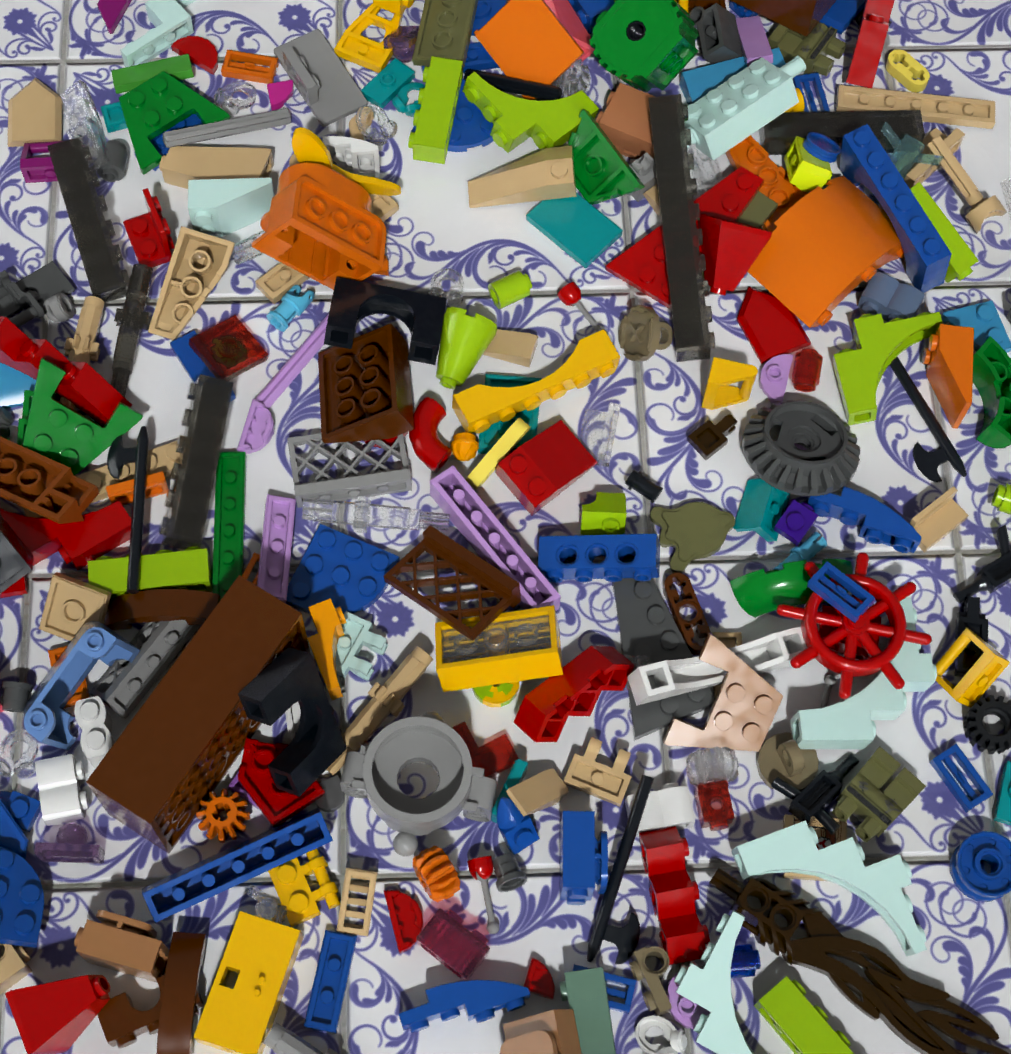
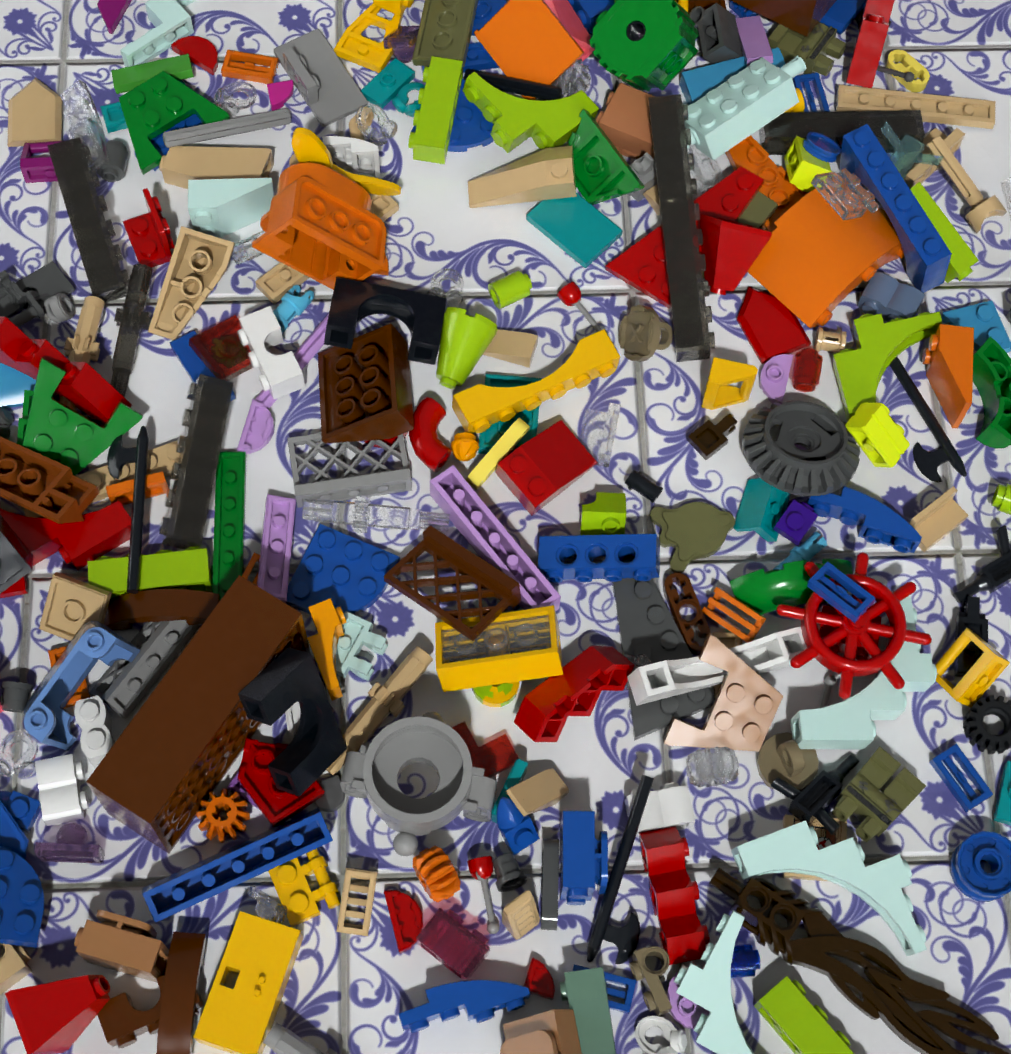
blue tile [304,930,357,1034] -> none
tan plate [563,737,632,807] -> none
clear red brick [694,780,735,831] -> none
none -> white arch [237,306,305,399]
none -> tan slope [502,890,540,940]
none -> dark grey beam [541,838,559,930]
none -> orange tile [702,587,766,643]
none -> clear plate [811,168,880,220]
none -> tan bush [814,327,847,353]
none -> neon yellow brick [845,402,910,468]
none -> dark grey hinge [877,65,914,82]

